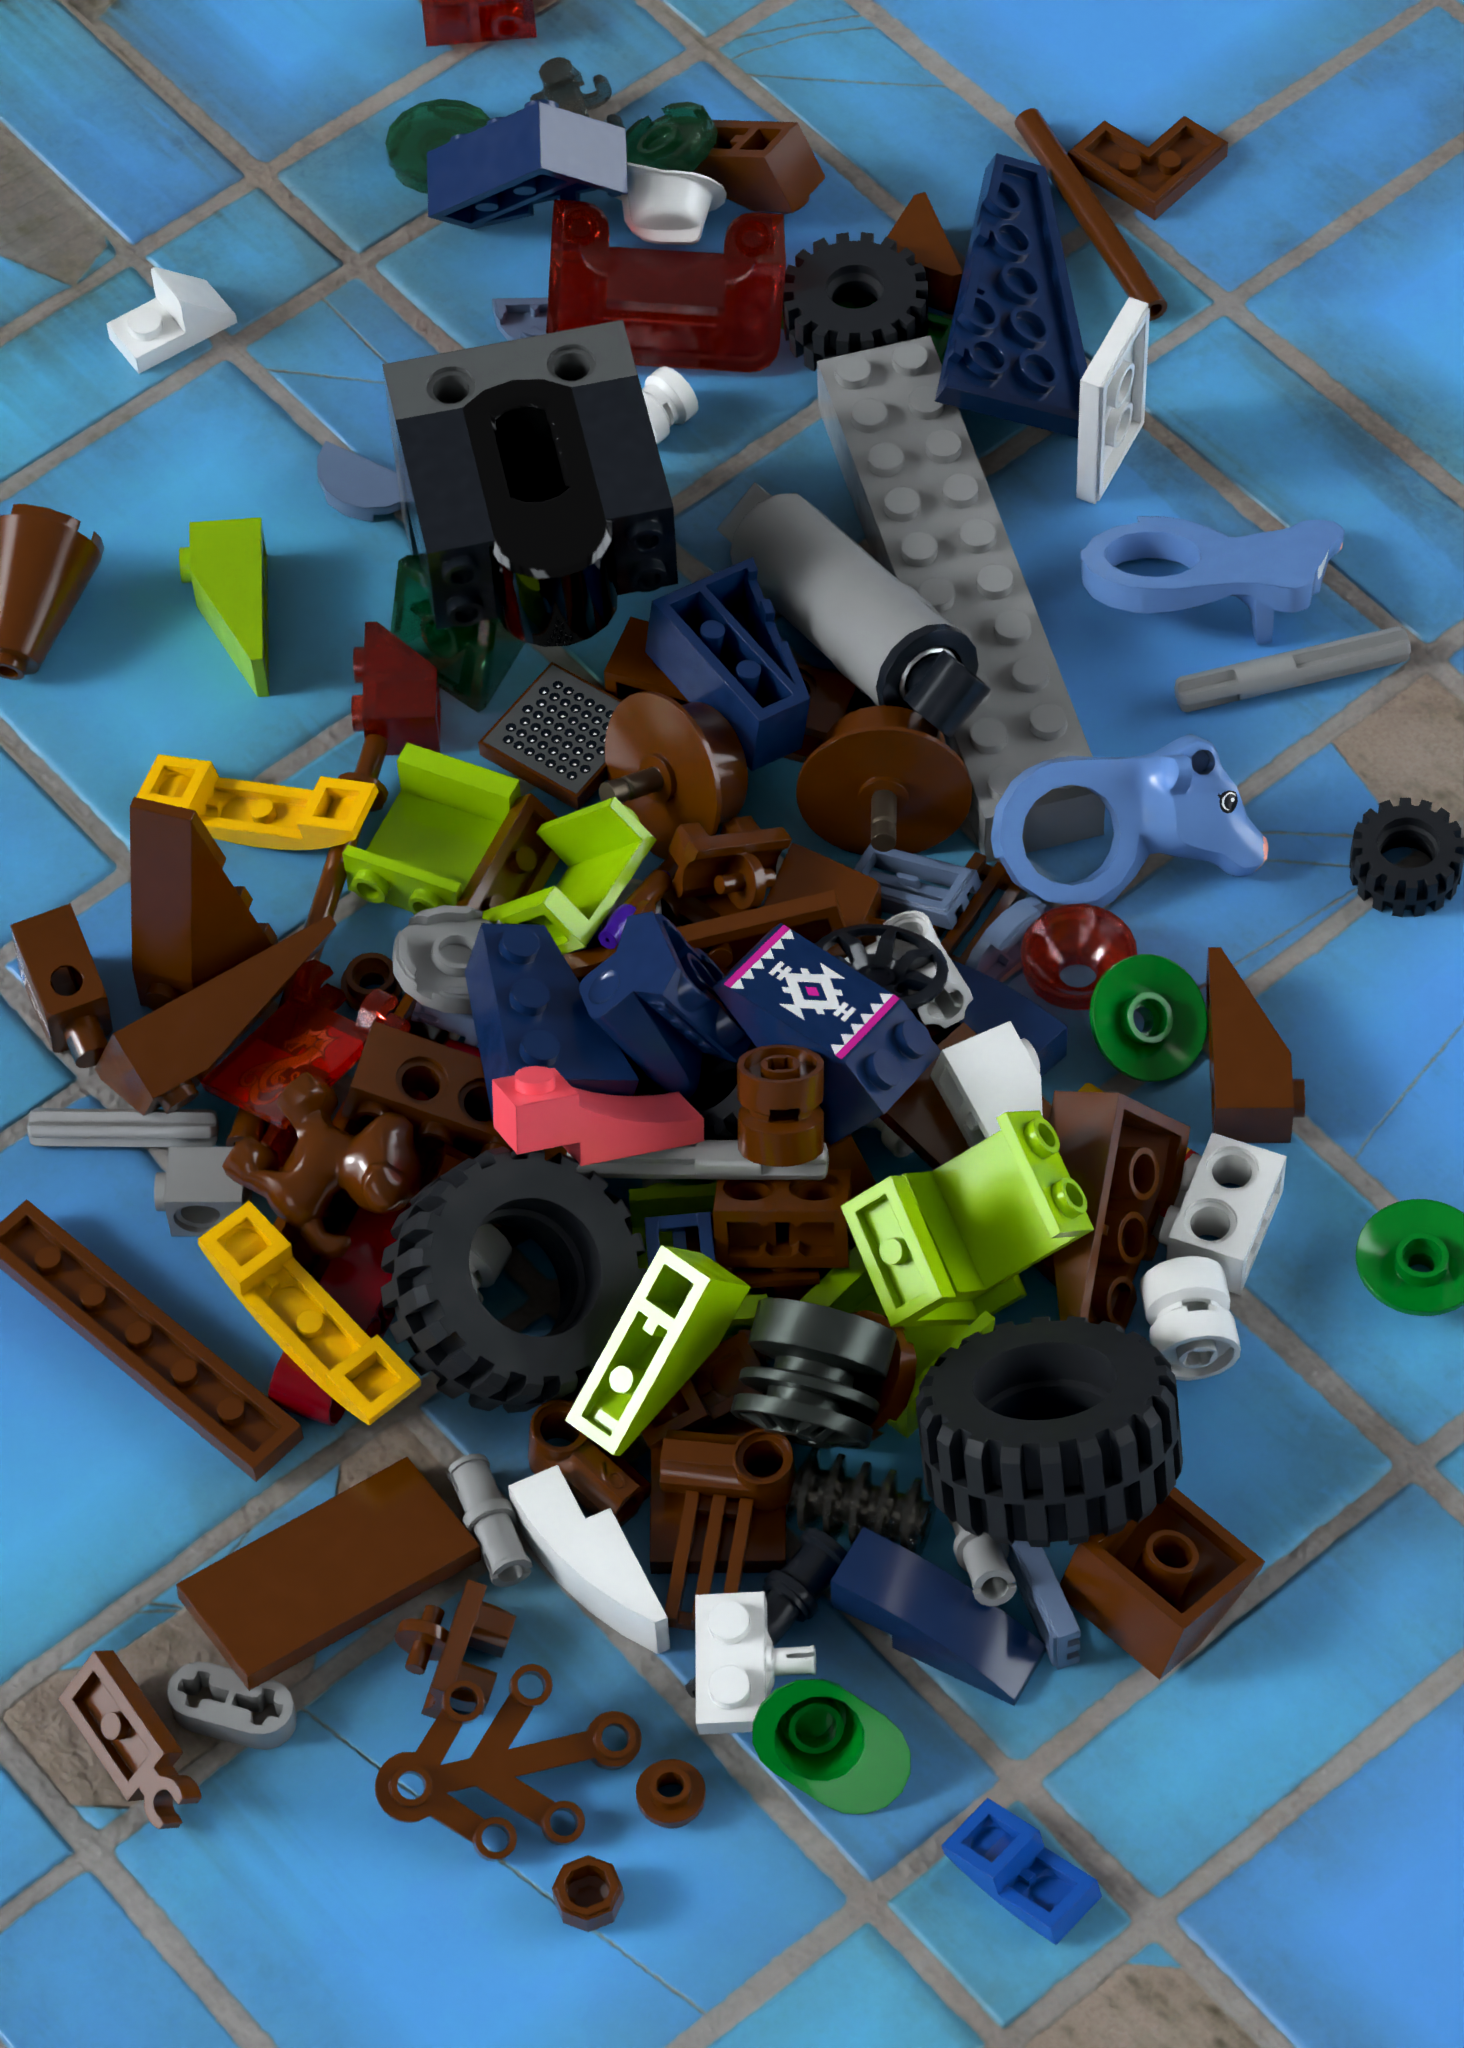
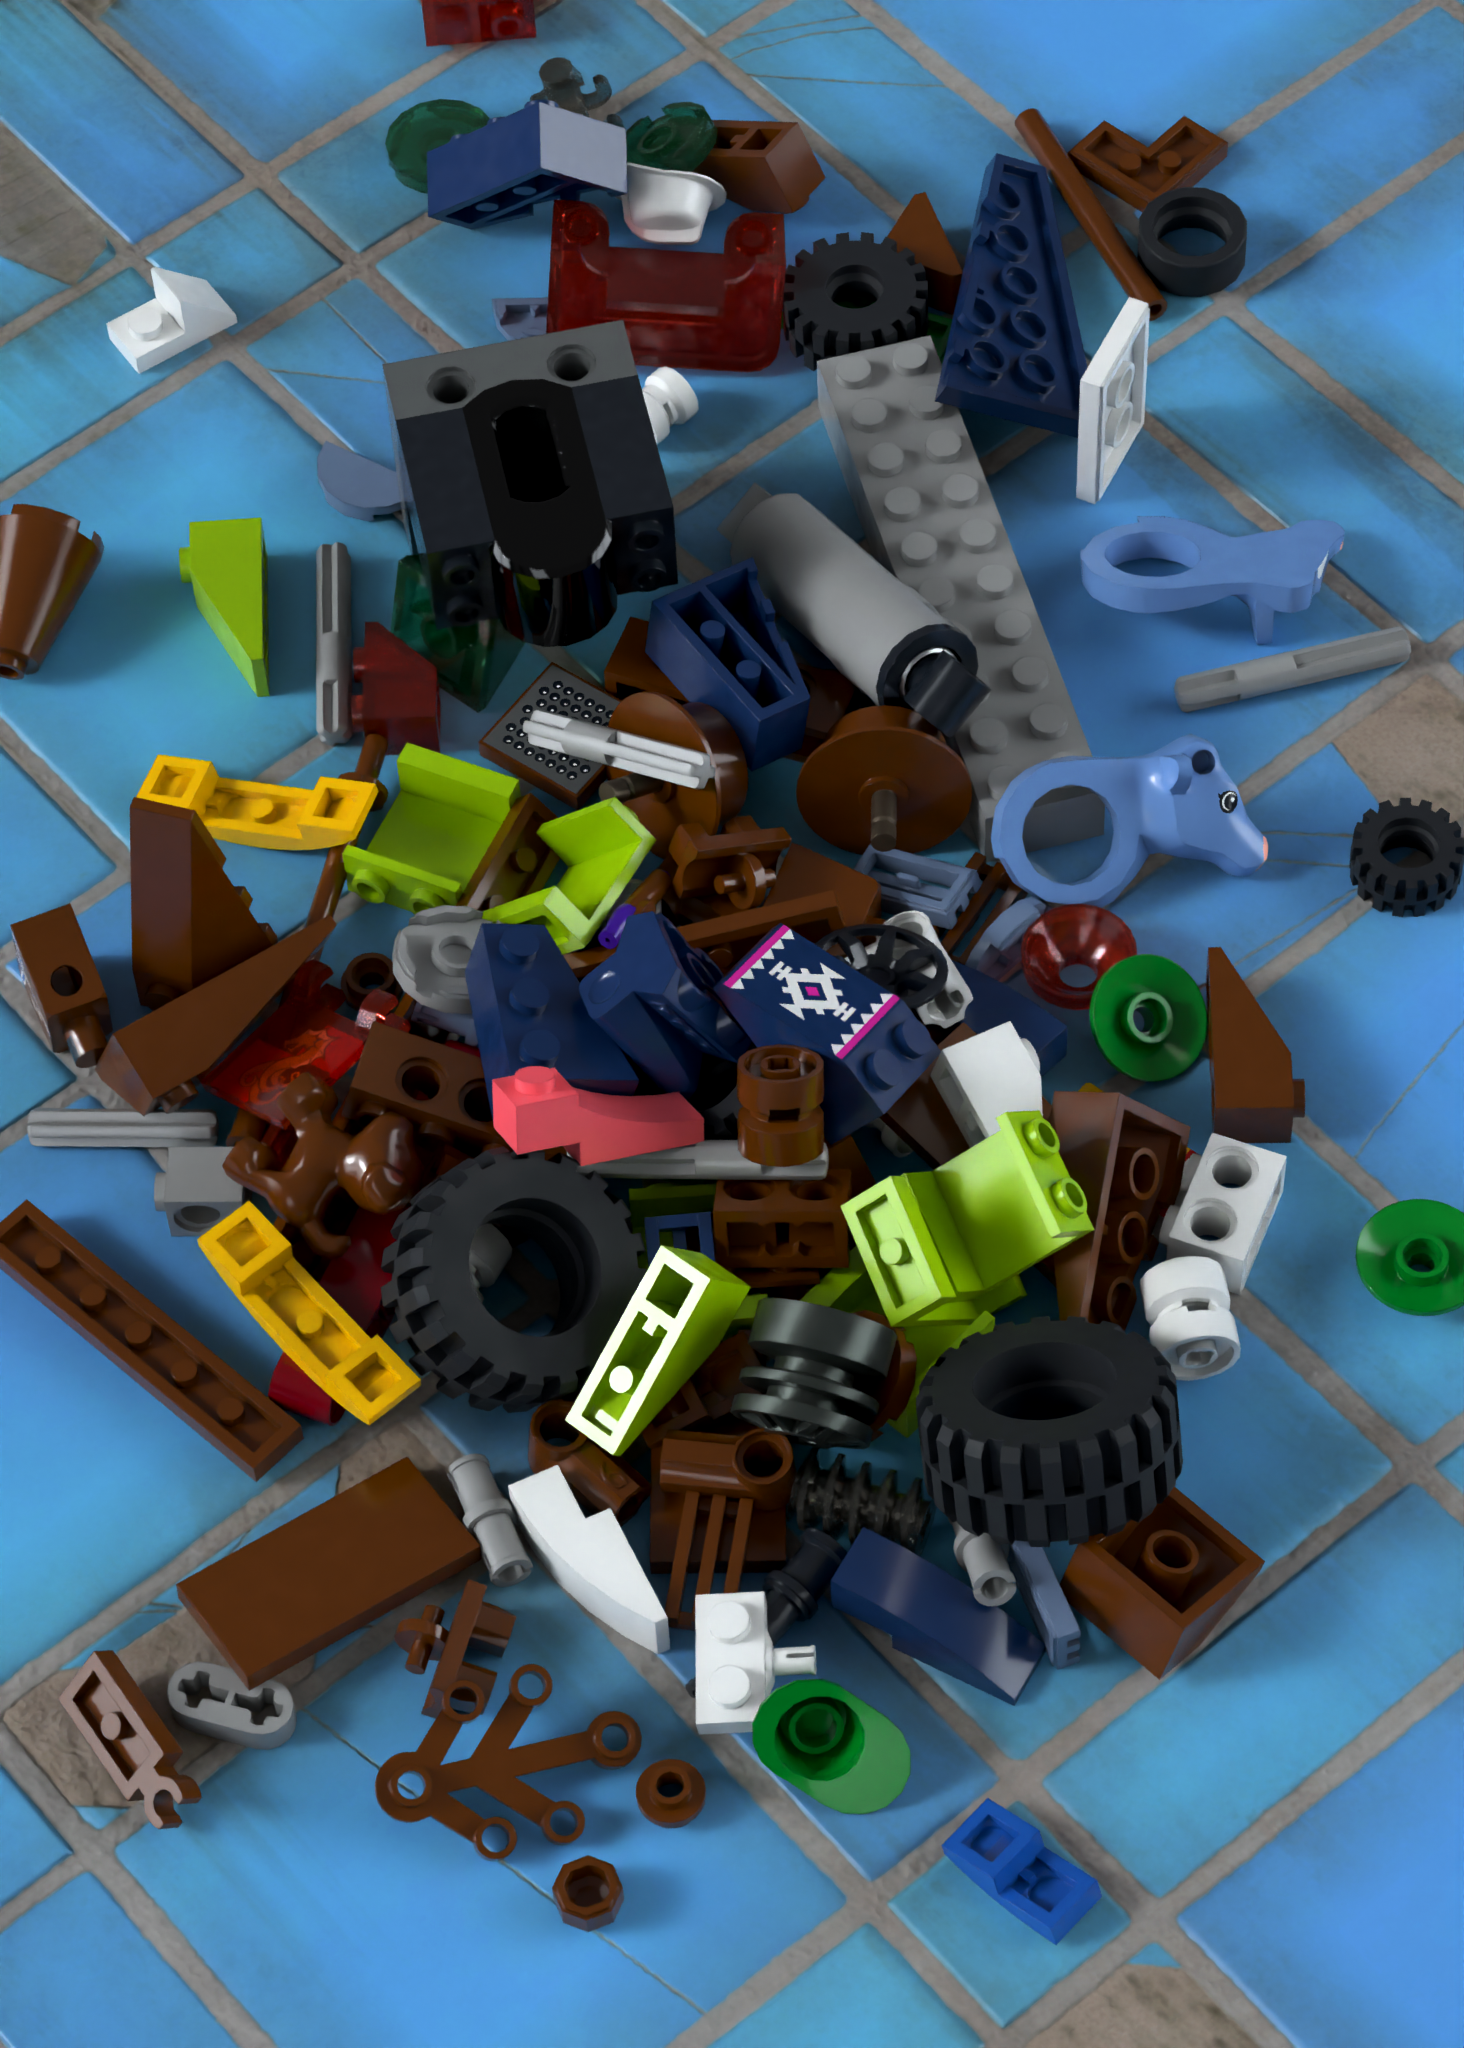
none -> light grey axle [316,542,352,746]
none -> light grey axle [523,709,716,790]
none -> black tyre [1137,187,1247,297]

